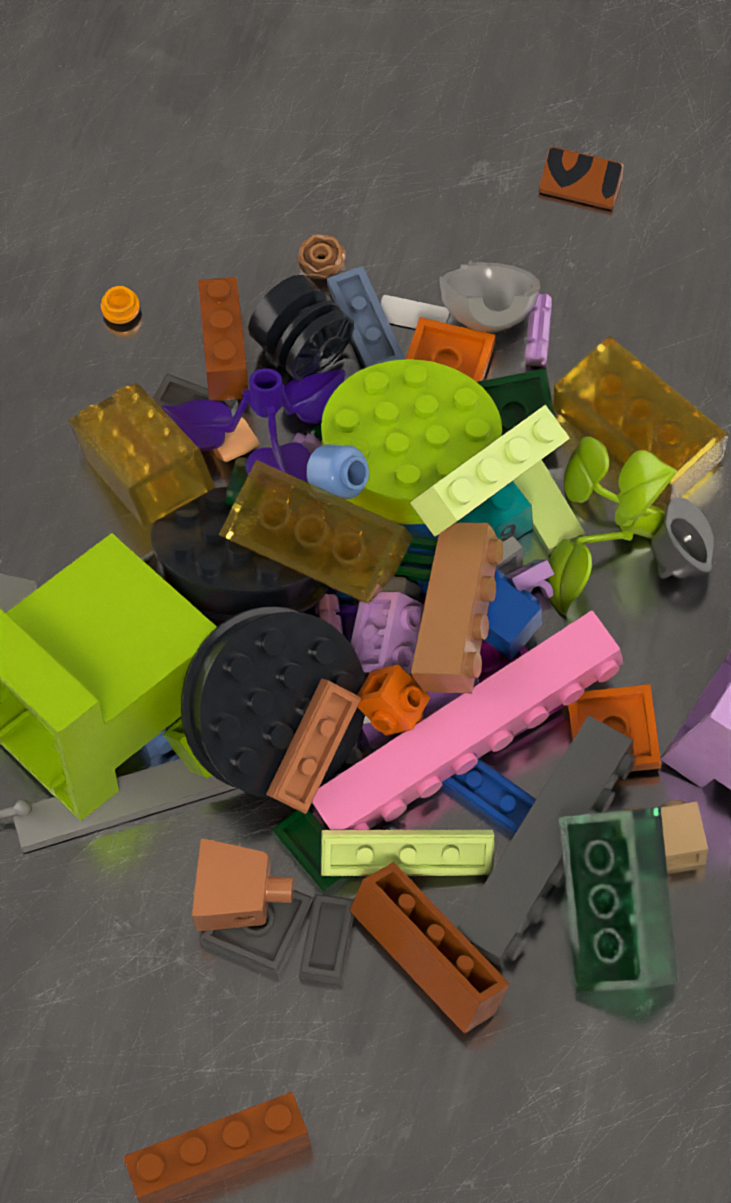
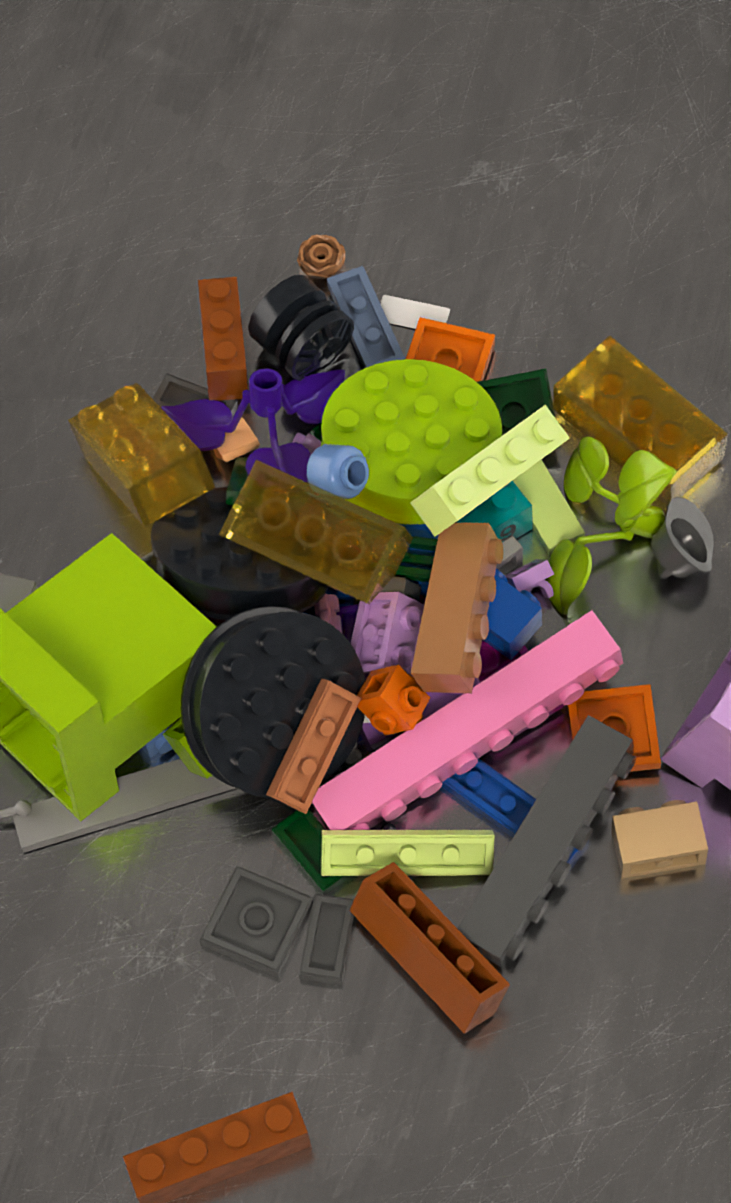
light orange plate [101,286,140,324] -> none
nougat torso [192,839,295,931] -> none
light grey cylinder [439,260,540,333] -> none
lavender axle [525,294,552,367] -> none
dark orange slope [539,147,624,210] -> none
clear green slope [559,807,679,992] -> none

